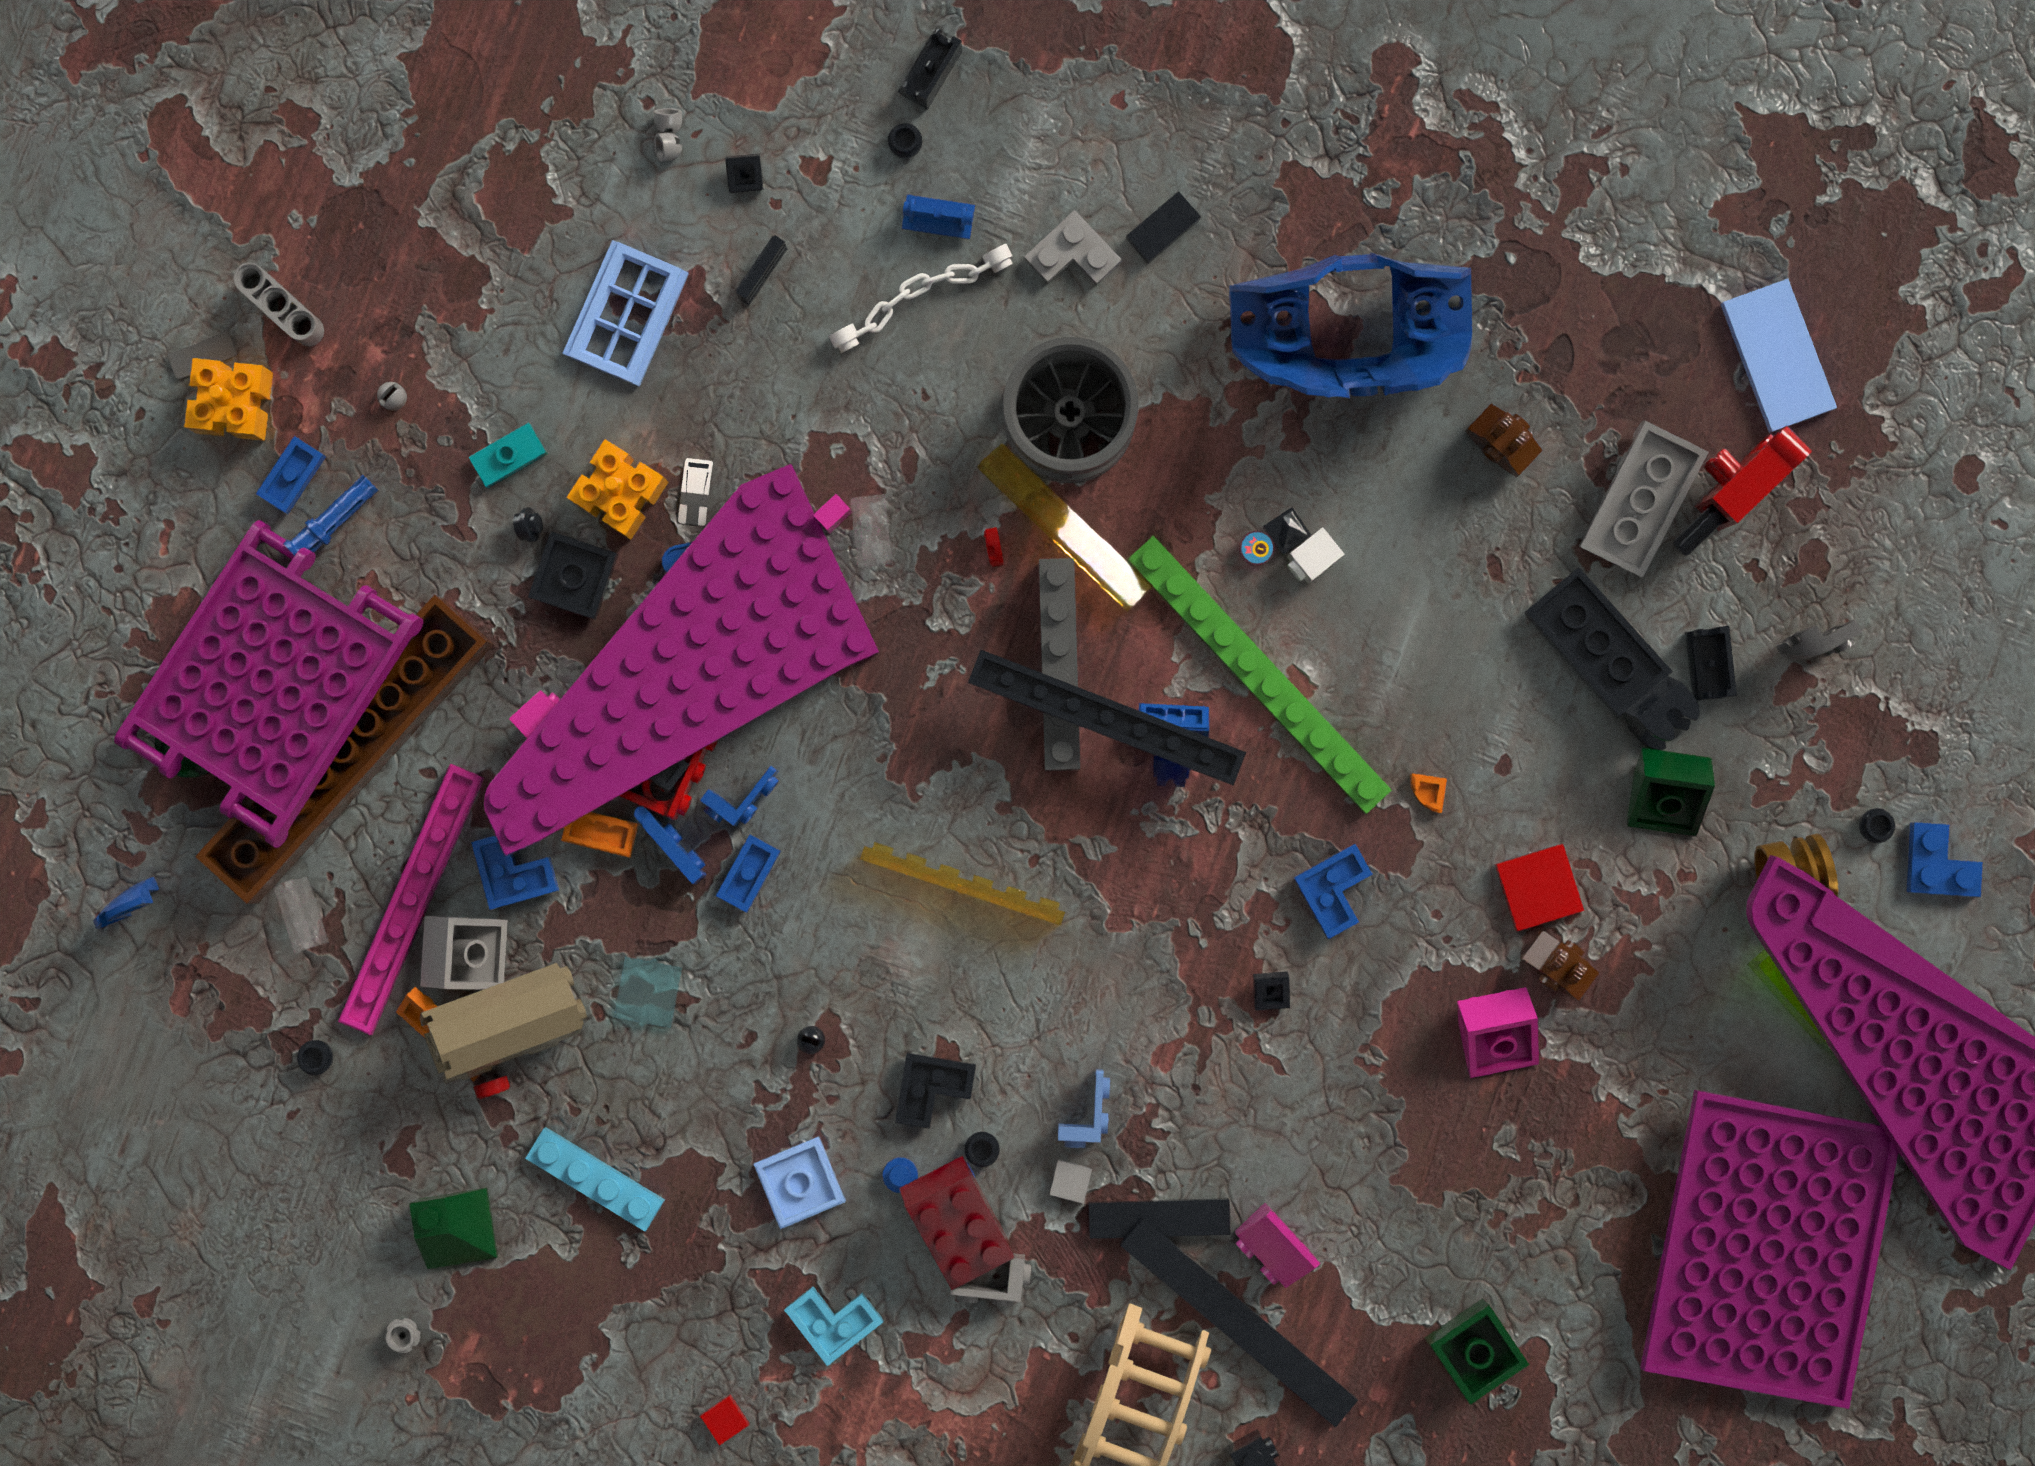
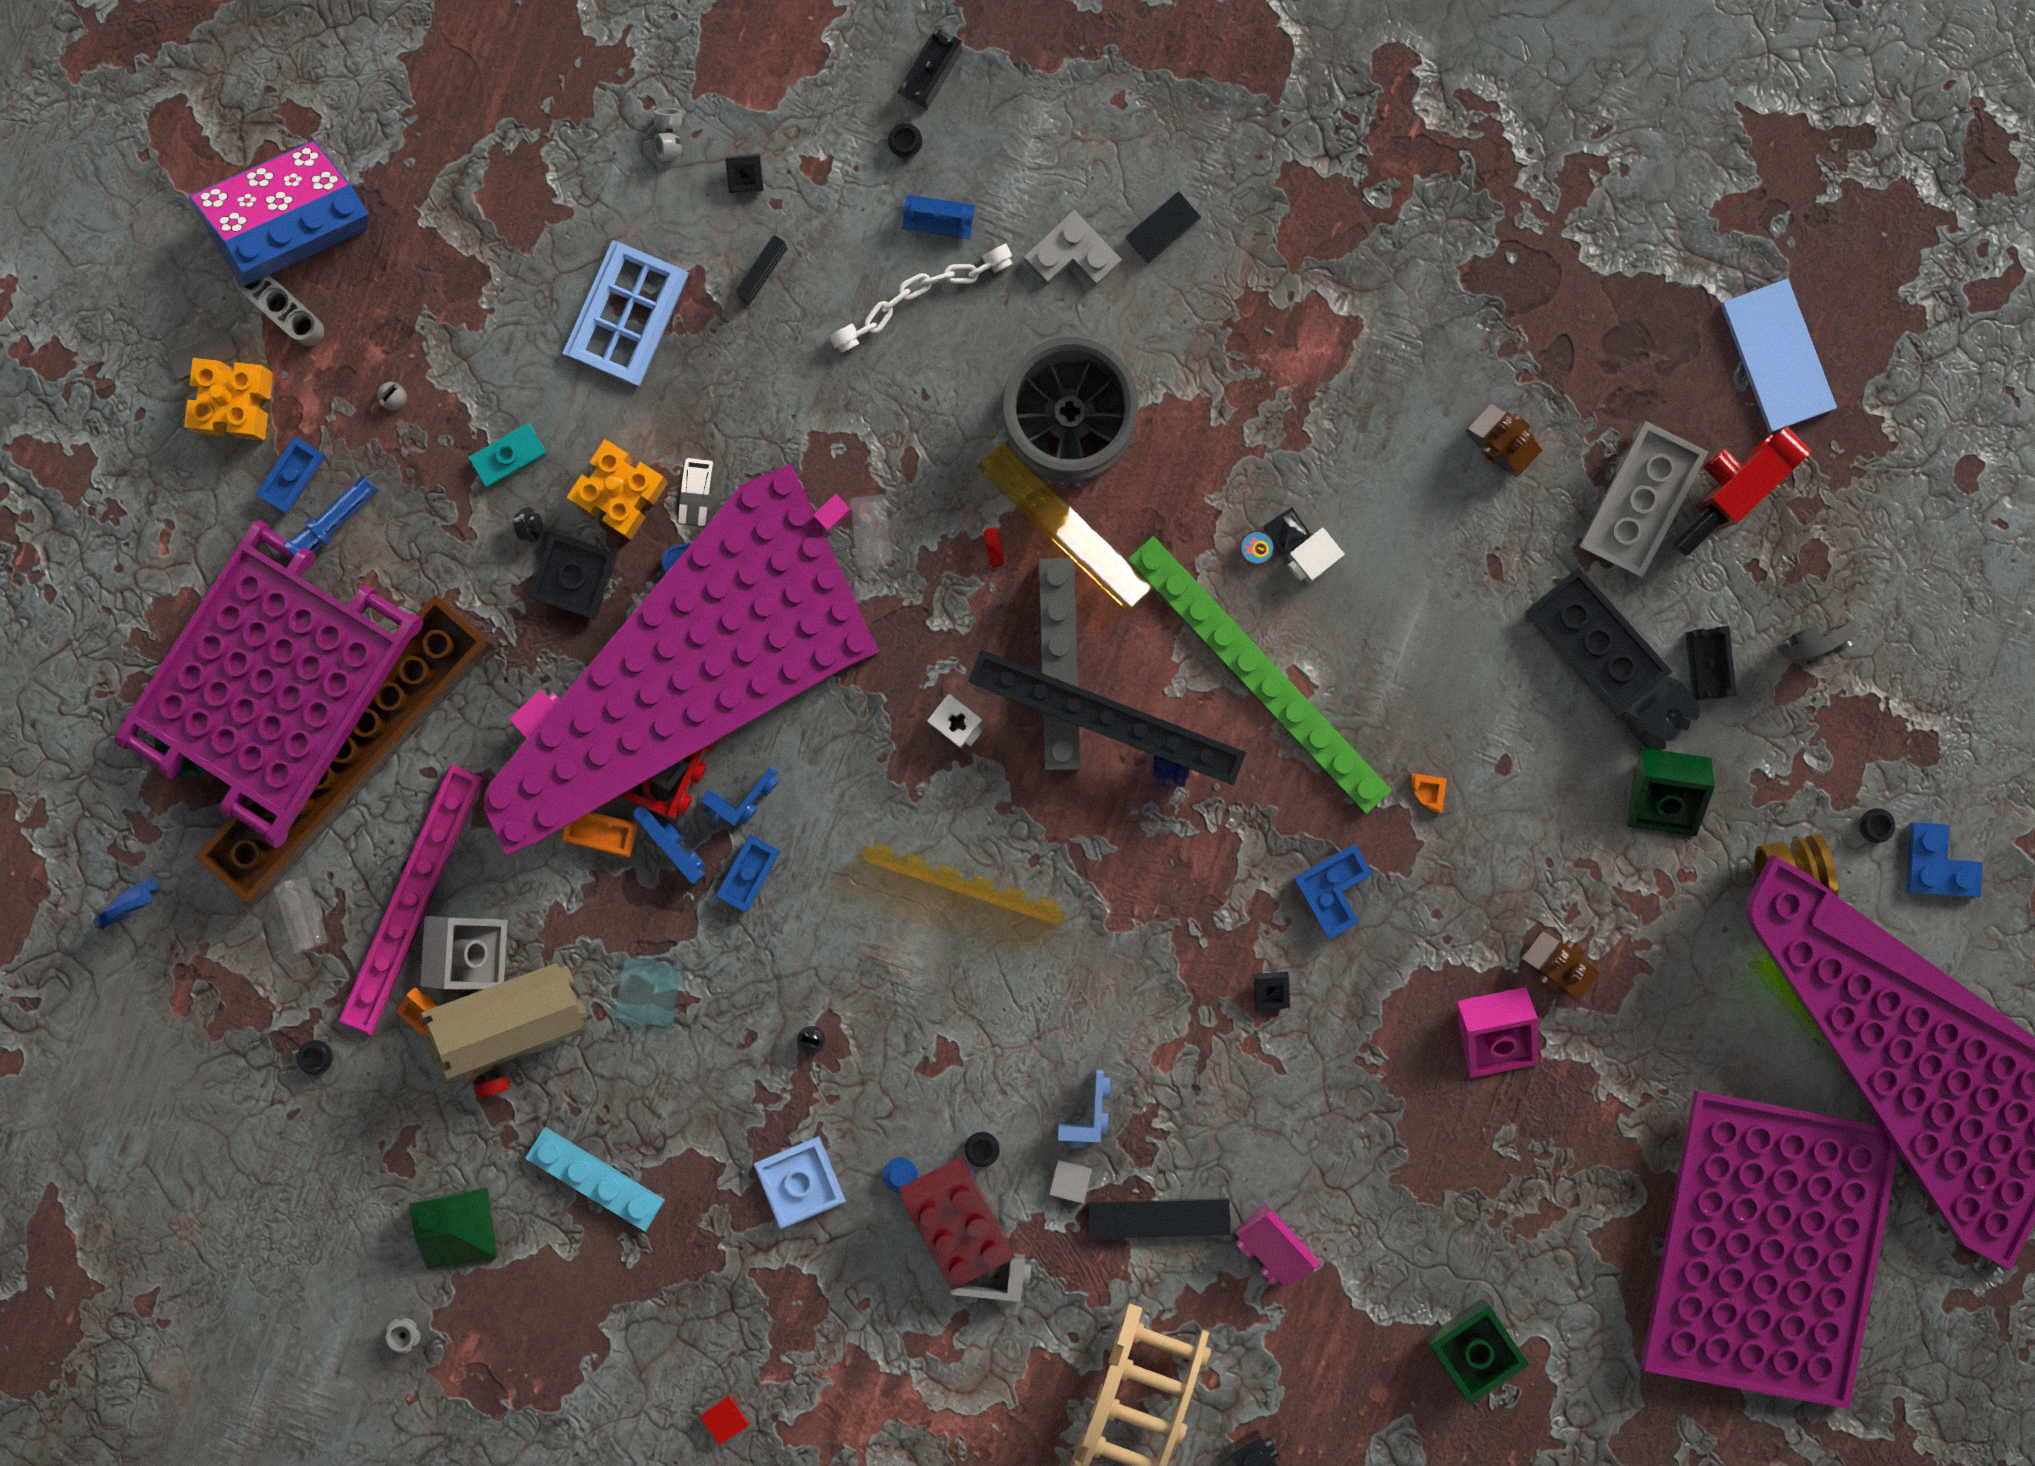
blue plate [471,836,559,910] -> none
medium azure plate [784,1286,884,1366] -> none
black plate [895,1052,976,1129] -> none
black tile [1119,1217,1358,1427] -> none
blue plate [1139,703,1209,738] -> none
blue piece [1229,252,1472,399] -> none
red tile [1494,844,1584,931] -> none
none -> slope [188,140,369,288]
none -> white brick [927,694,983,748]

